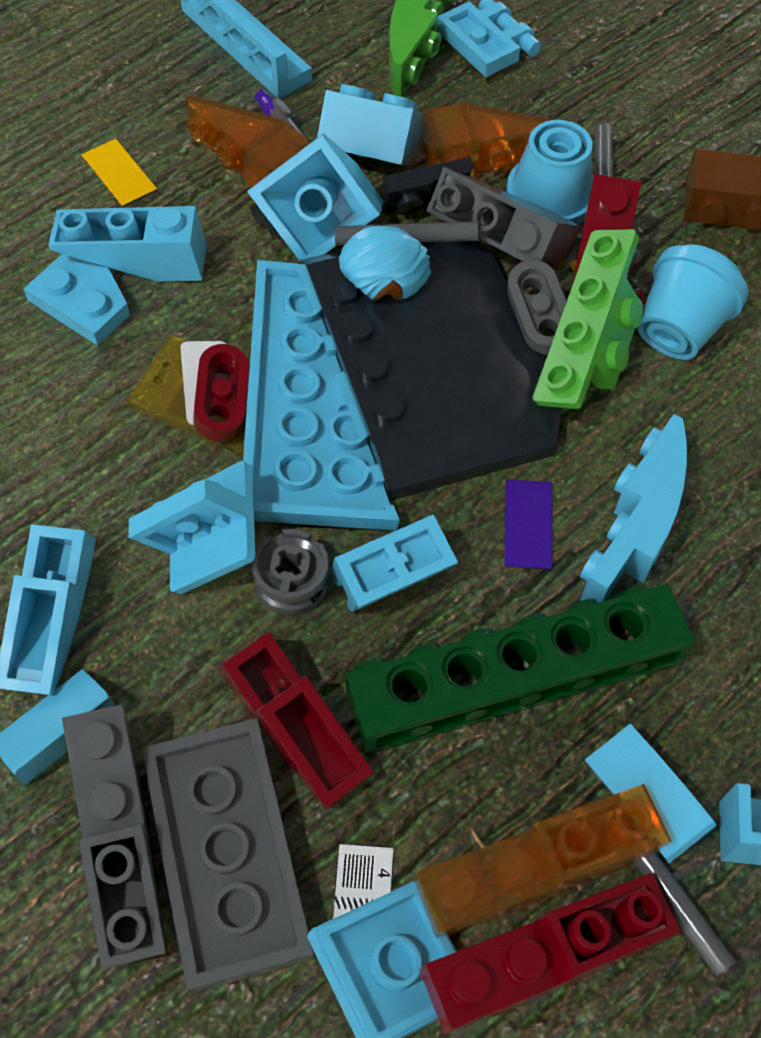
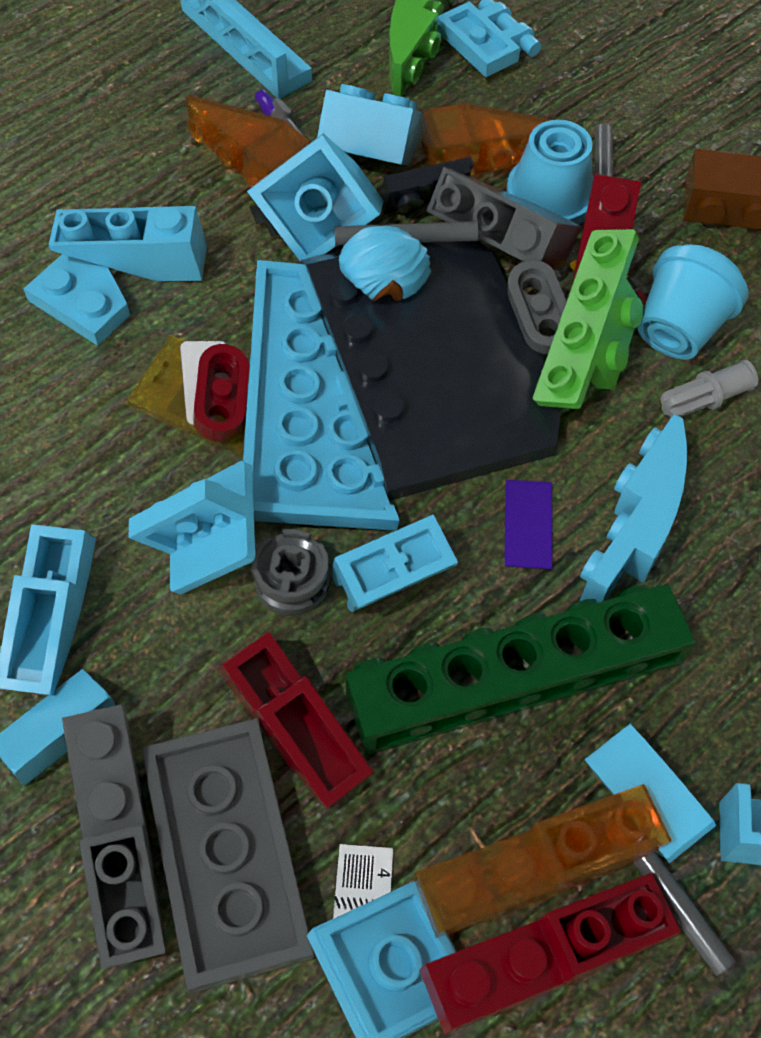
yellow sticker [81,139,157,206] -> none
none -> light grey axle [660,360,758,418]

